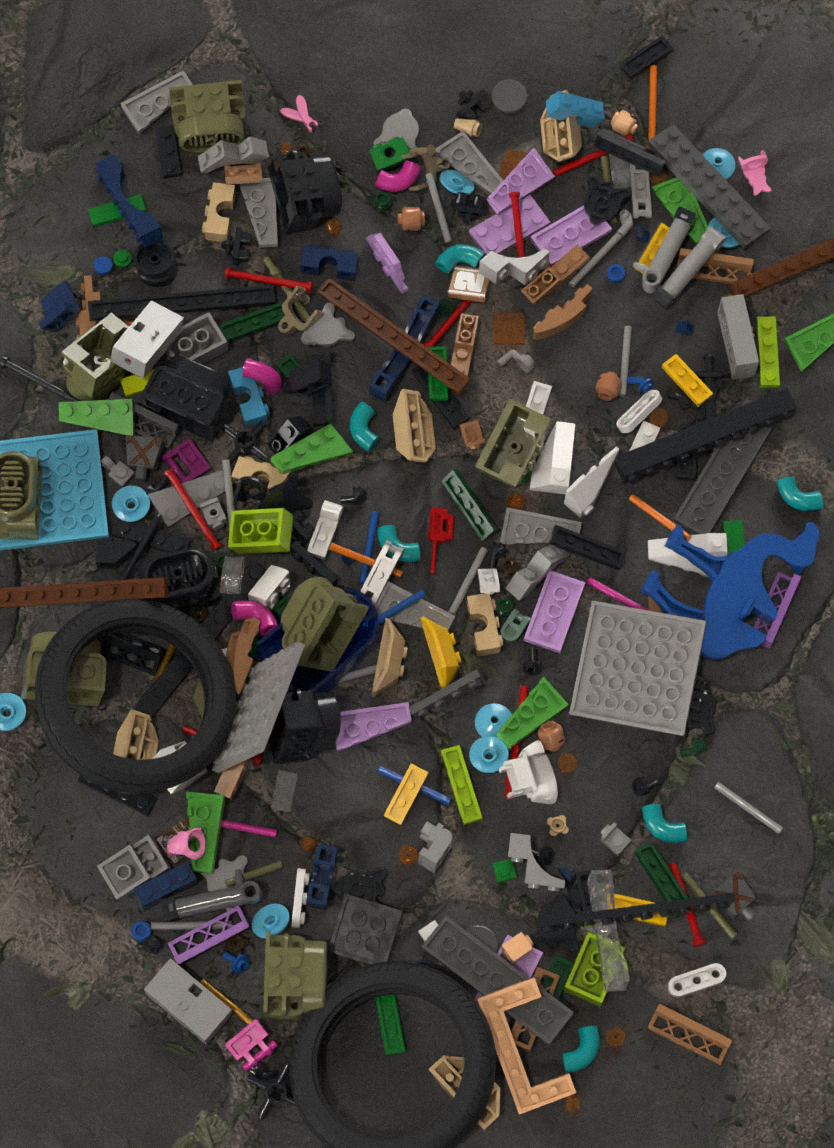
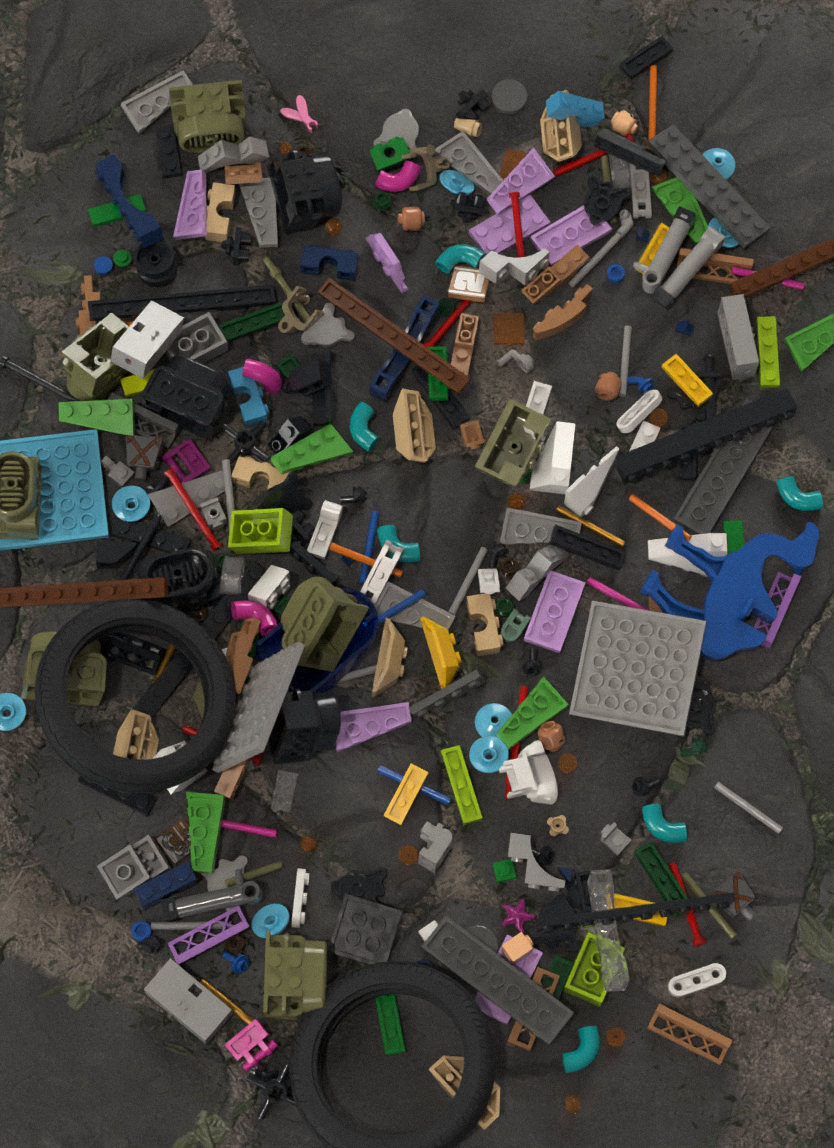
dark blue bracket [38,281,81,332] -> none
bright pink hair [167,828,205,860] -> none
red bar [225,267,313,293] -> none
black piece [233,476,265,506] -> none
dark blue arch [306,844,338,910] -> none
light grey bar [425,173,452,244] -> none
red piece [427,507,454,574] -> none
dark green plate [441,469,498,541] -> none
light nougat plate [477,977,576,1115] -> none
bright pink hair [738,150,771,196] -> none
none -> lavender wing [173,169,207,240]
none -> magenta animal [502,899,535,933]
none -> pearl gold bar [556,505,626,548]
none -> dark pink bar [731,266,805,290]

